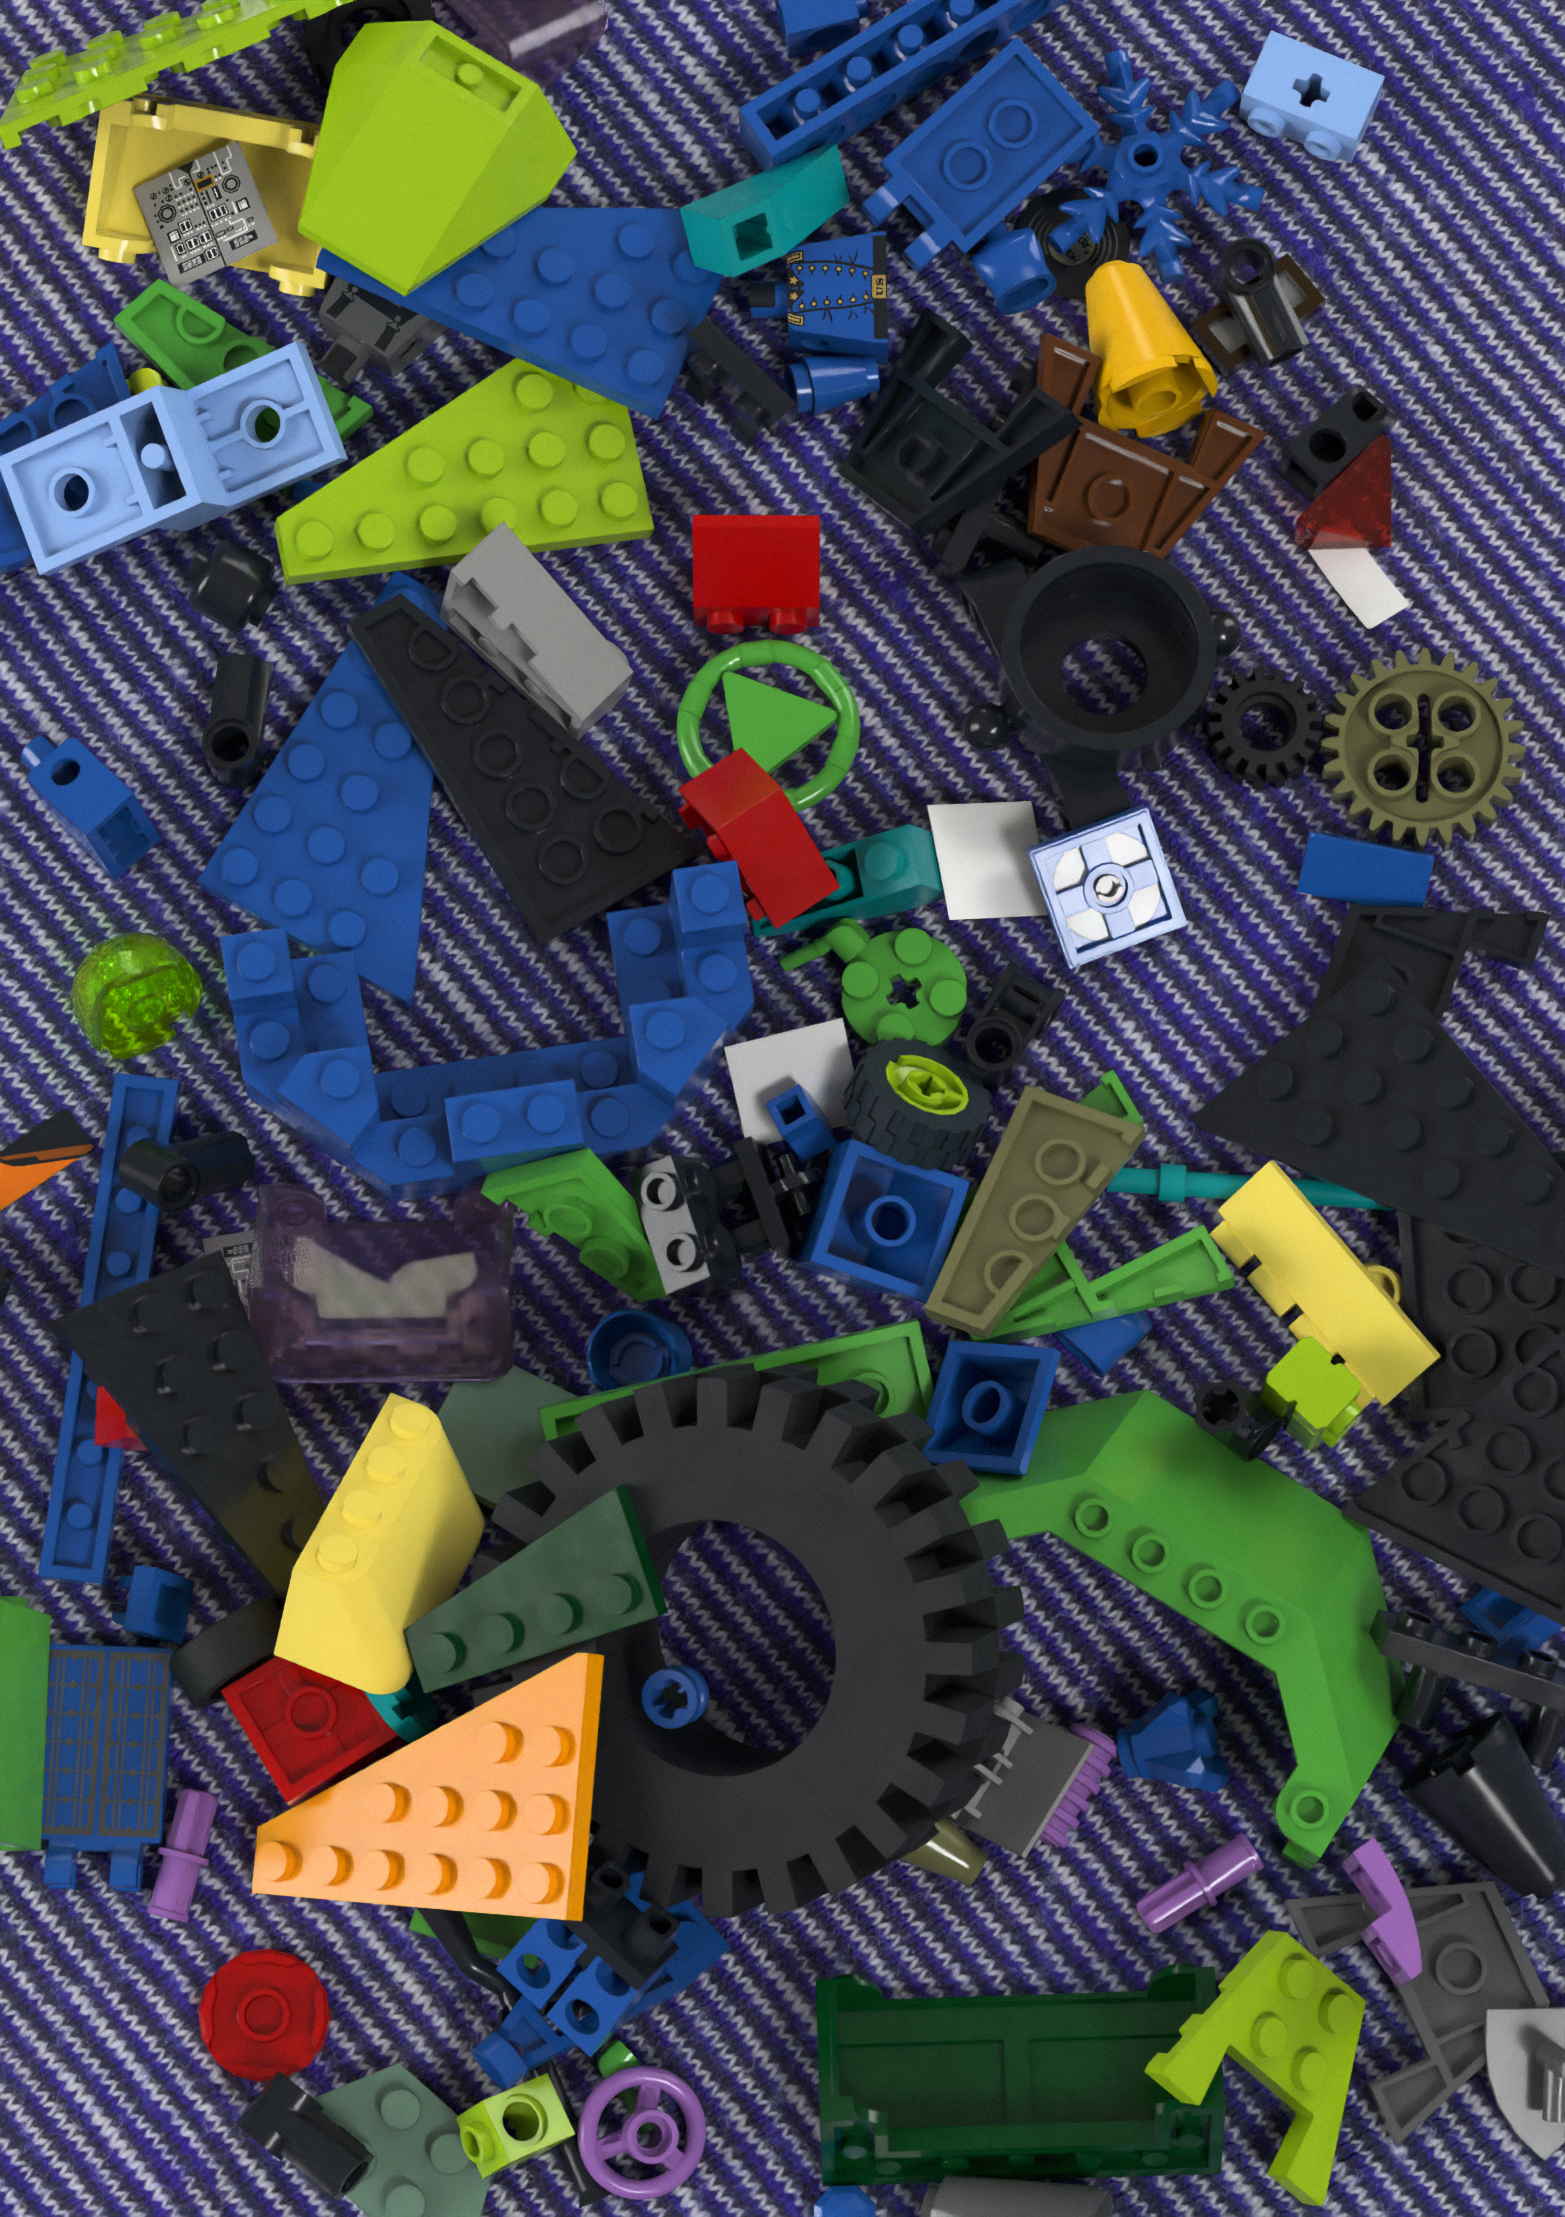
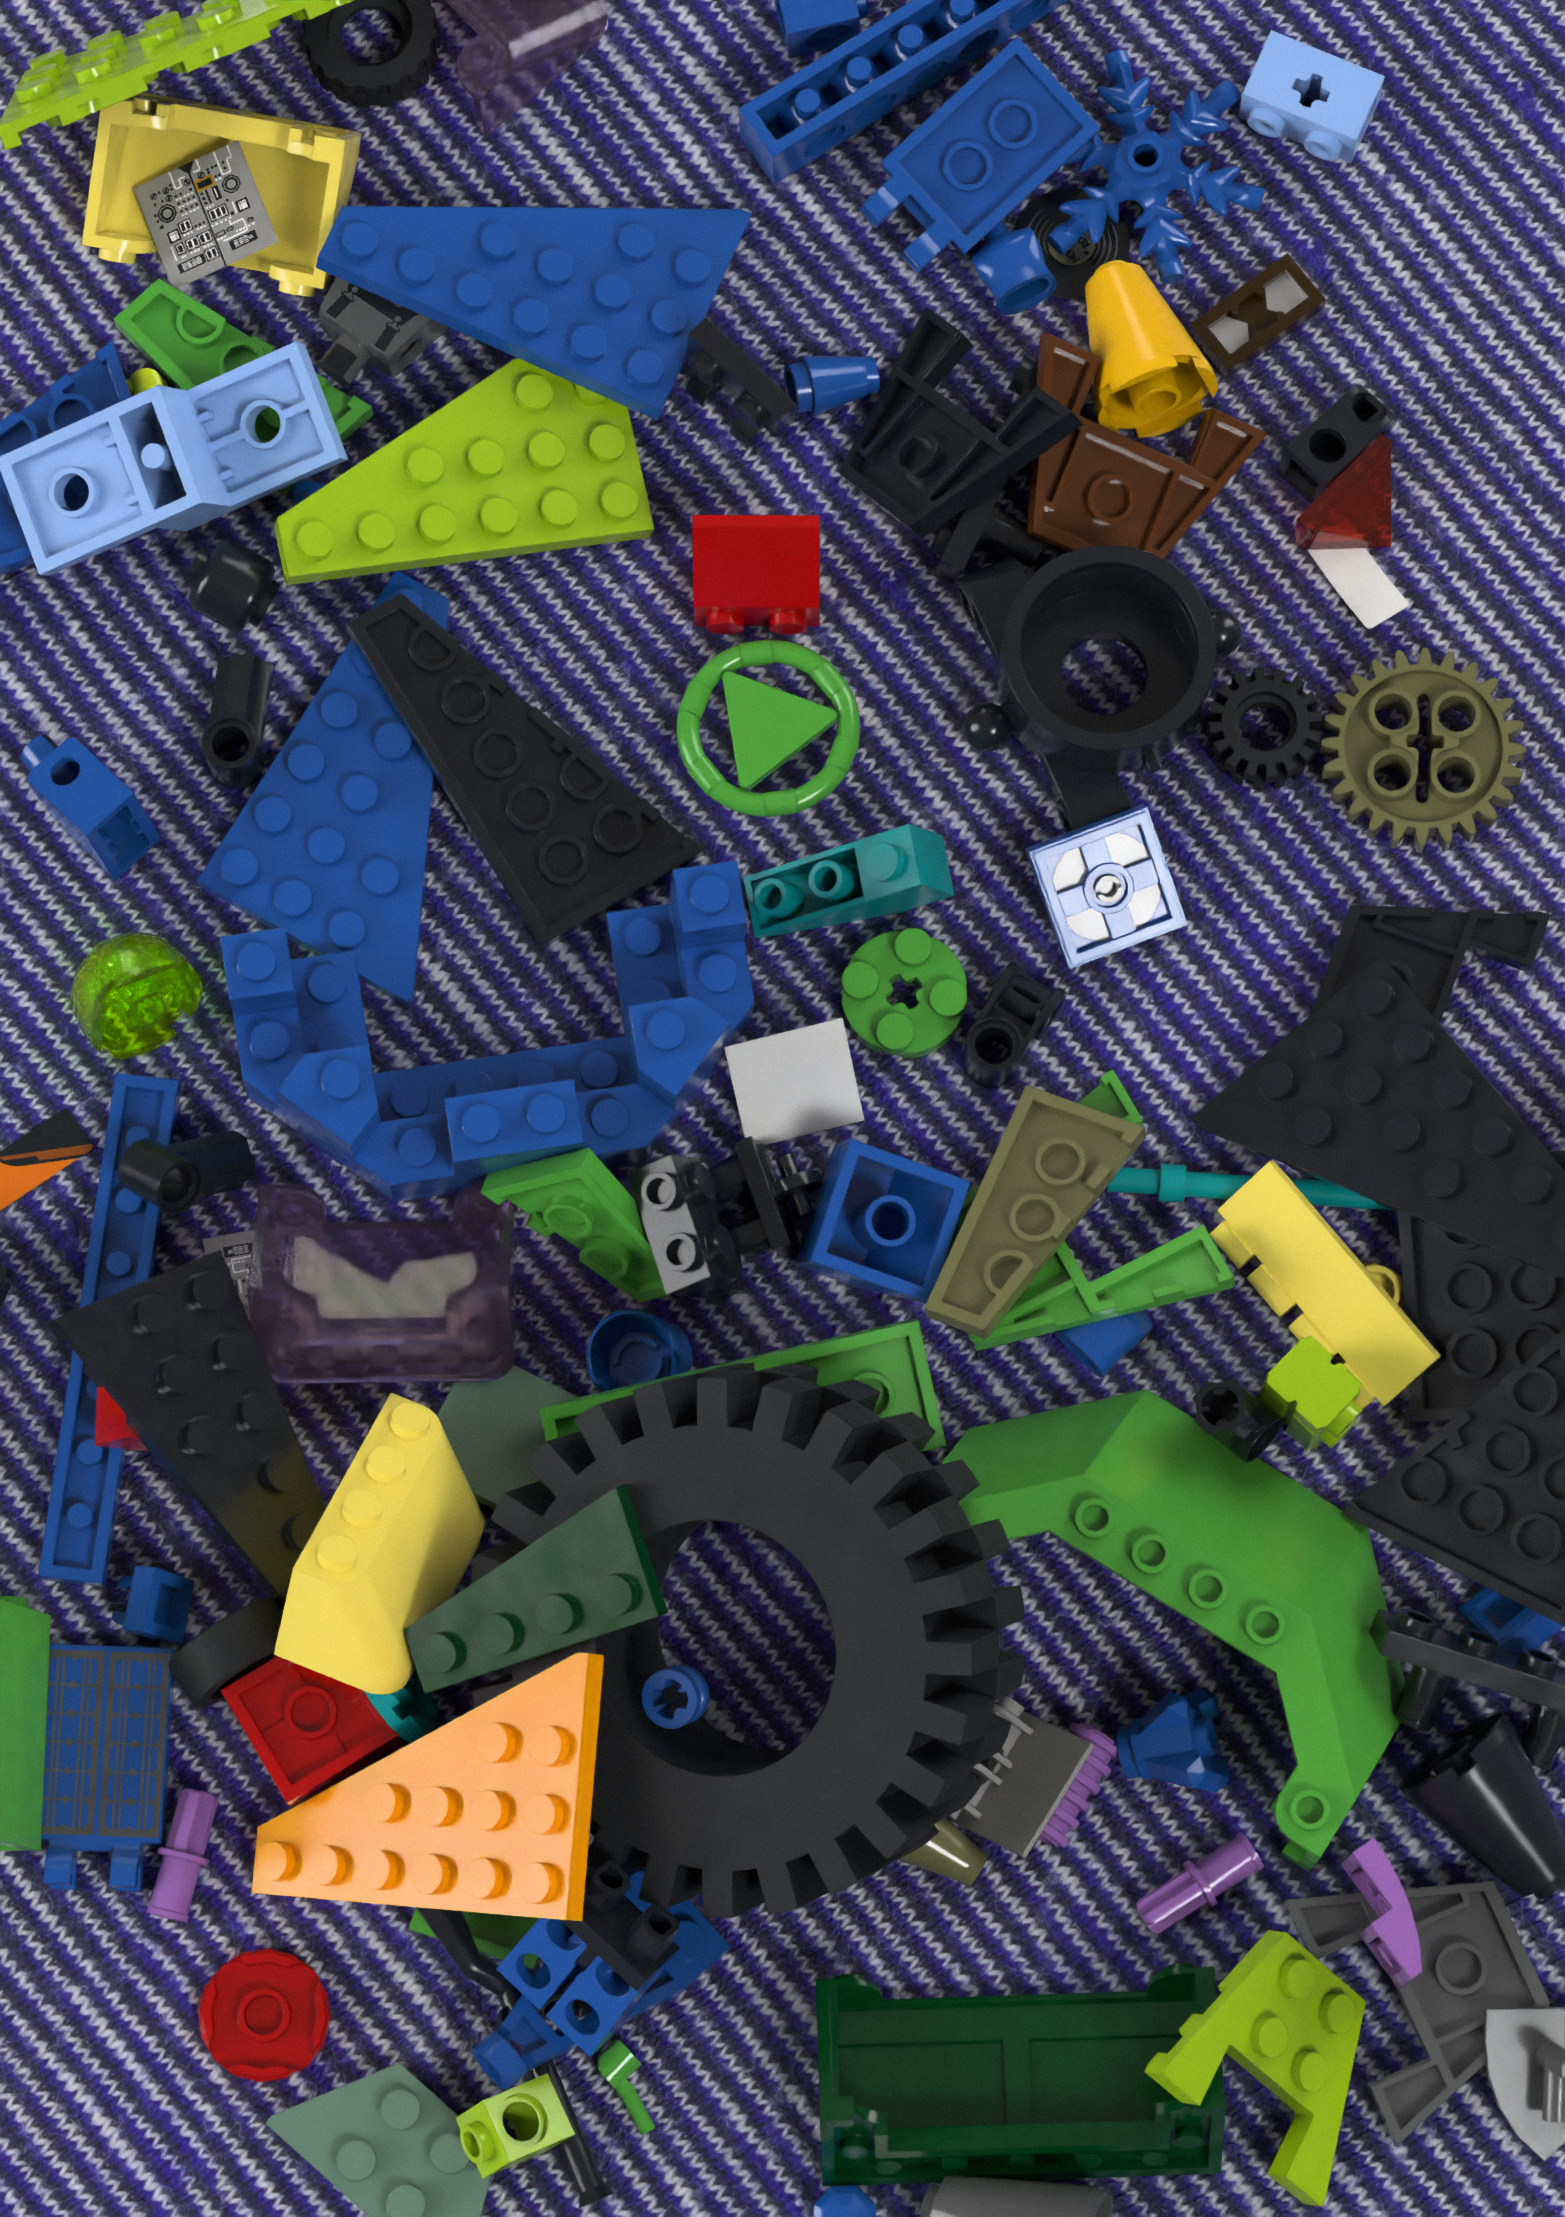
black piece [236,2071,375,2201] -> none
lime wedge [297,20,578,297] -> none
light grey wedge [439,521,634,741] -> none
medium lavender piece [577,2066,706,2200] -> none
red container [678,747,840,930] -> none
teal slope [680,142,850,278] -> none
blue torso [750,231,888,365] -> none
blue piece [765,1084,837,1163] -> none
bright green hand [780,917,870,972] -> none
black wheel [842,1038,993,1171] -> none
blue slope [921,1340,1061,1475] -> none
white sticker [927,801,1048,920] -> none
black piece [1212,238,1310,370] -> none
blue slope [1297,829,1435,908] -> none

